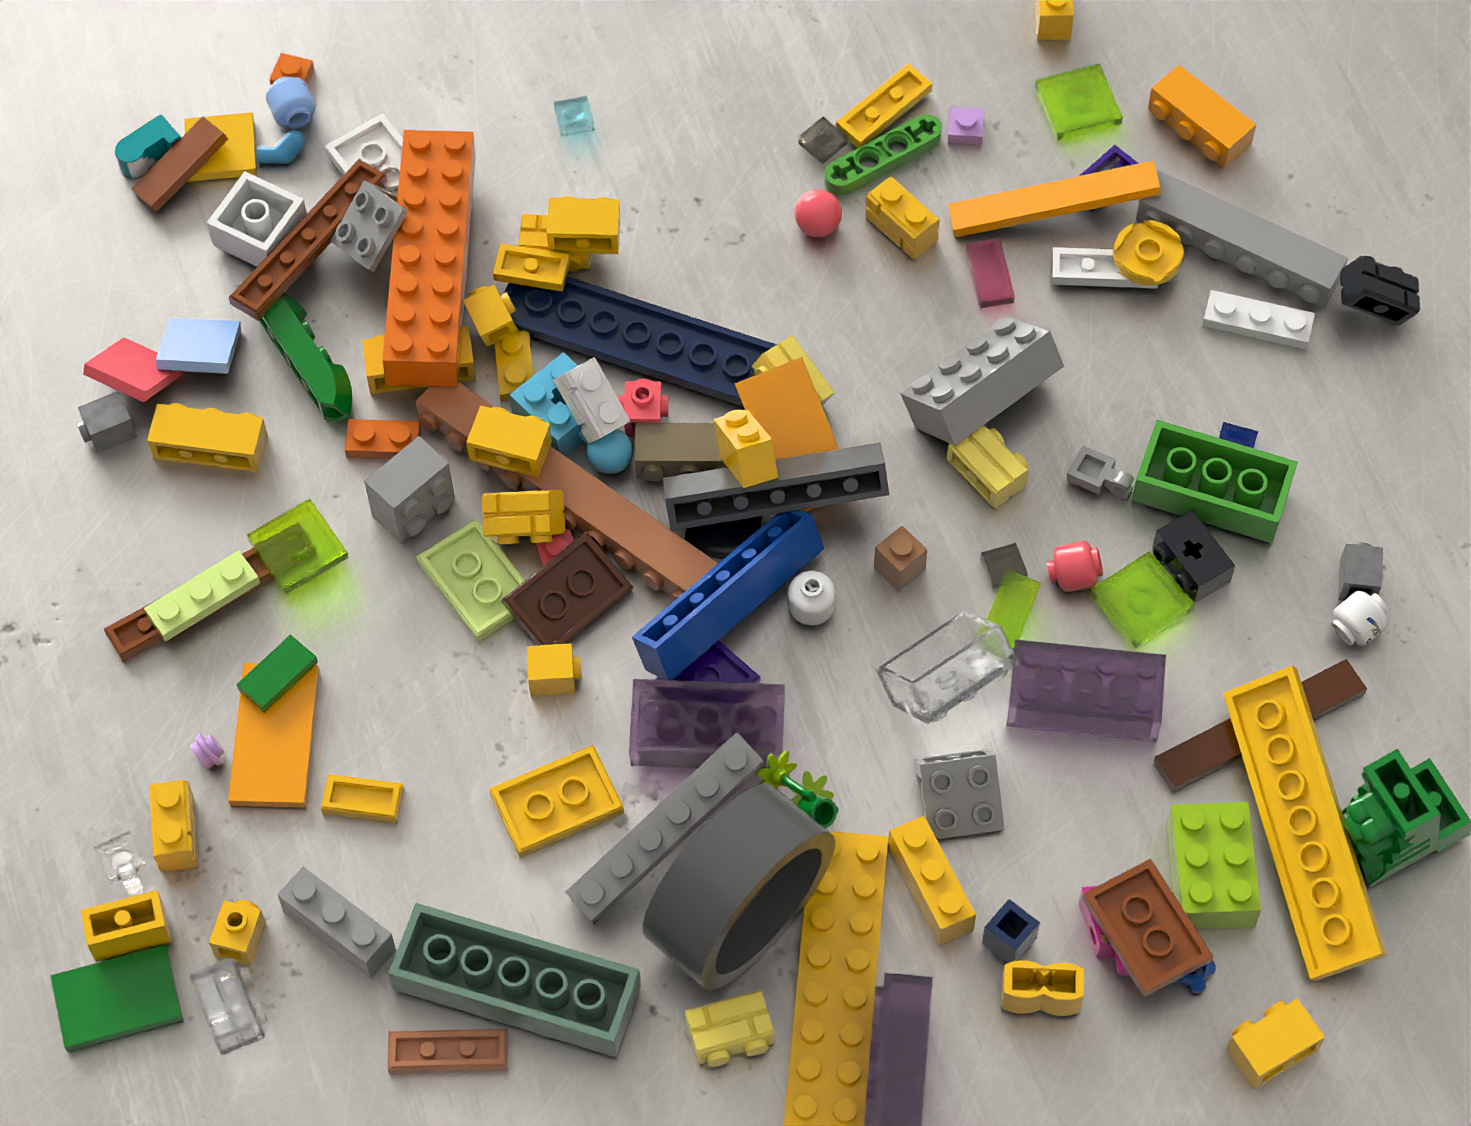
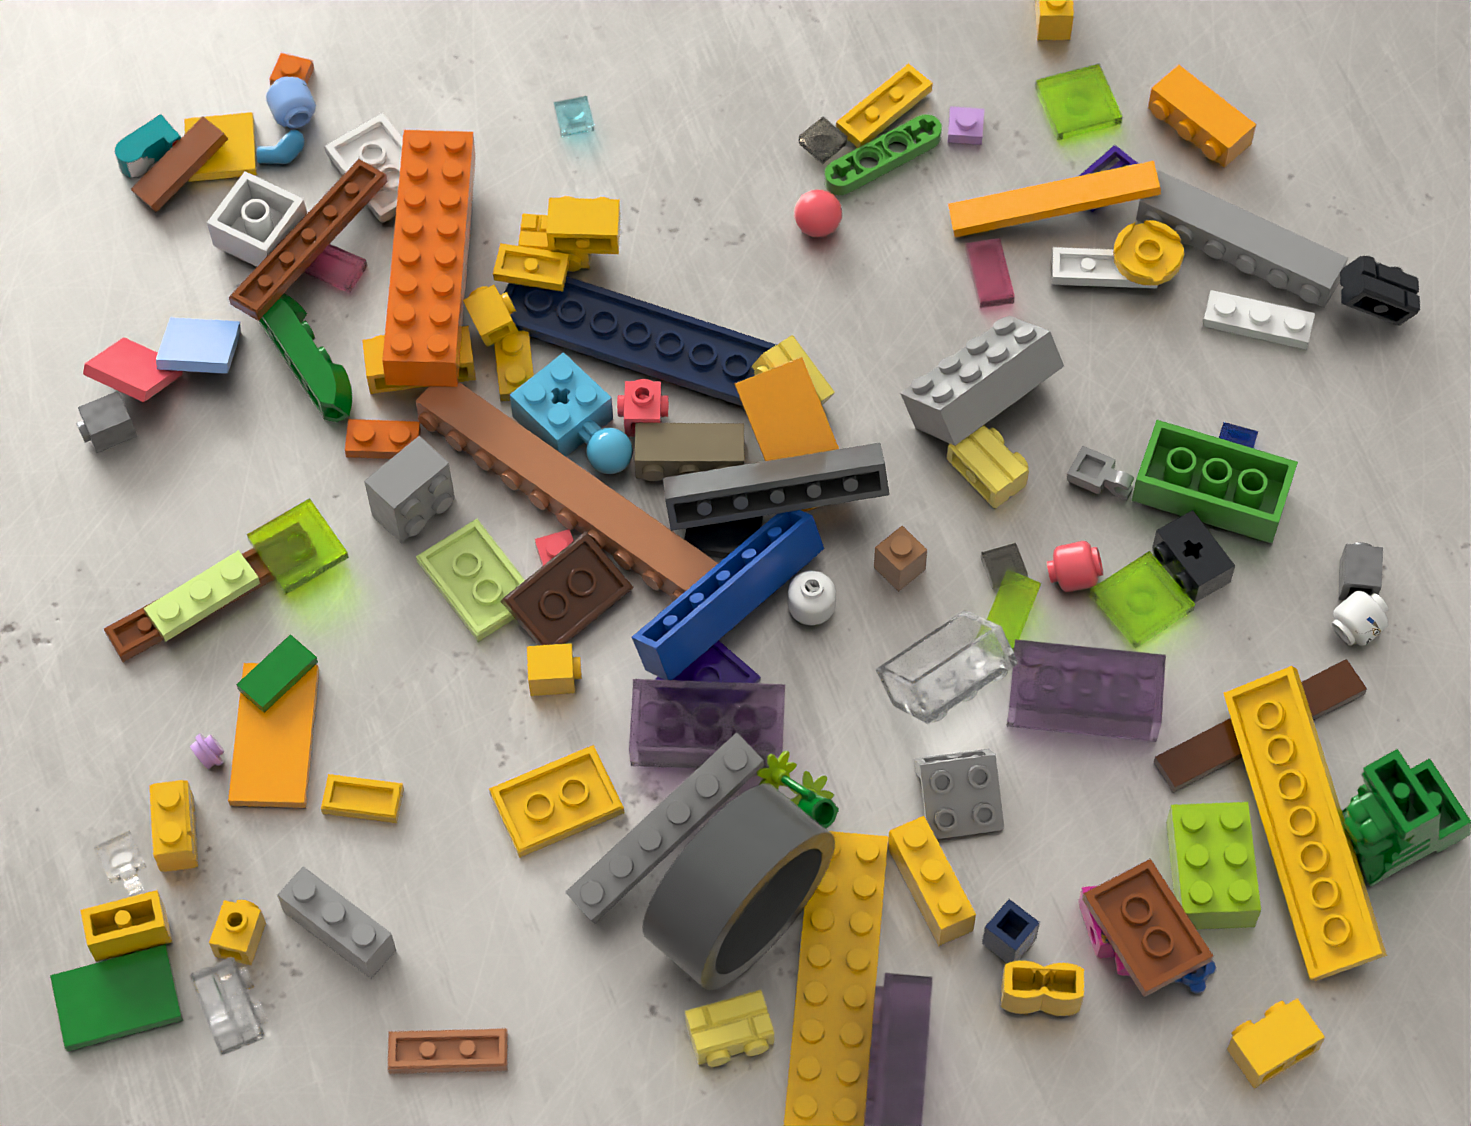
yellow brick [147,403,268,473] -> none
light grey bracket [330,180,408,271] -> none
sand green brick [388,903,641,1057] -> none
yellow brick [466,405,552,478] -> none
yellow brick [481,490,566,544] -> none
white brick [553,357,630,444] -> none
yellow brick [713,409,778,488] -> none
yellow brick [865,177,940,260] -> none
none -> clear pink tile [304,244,367,292]

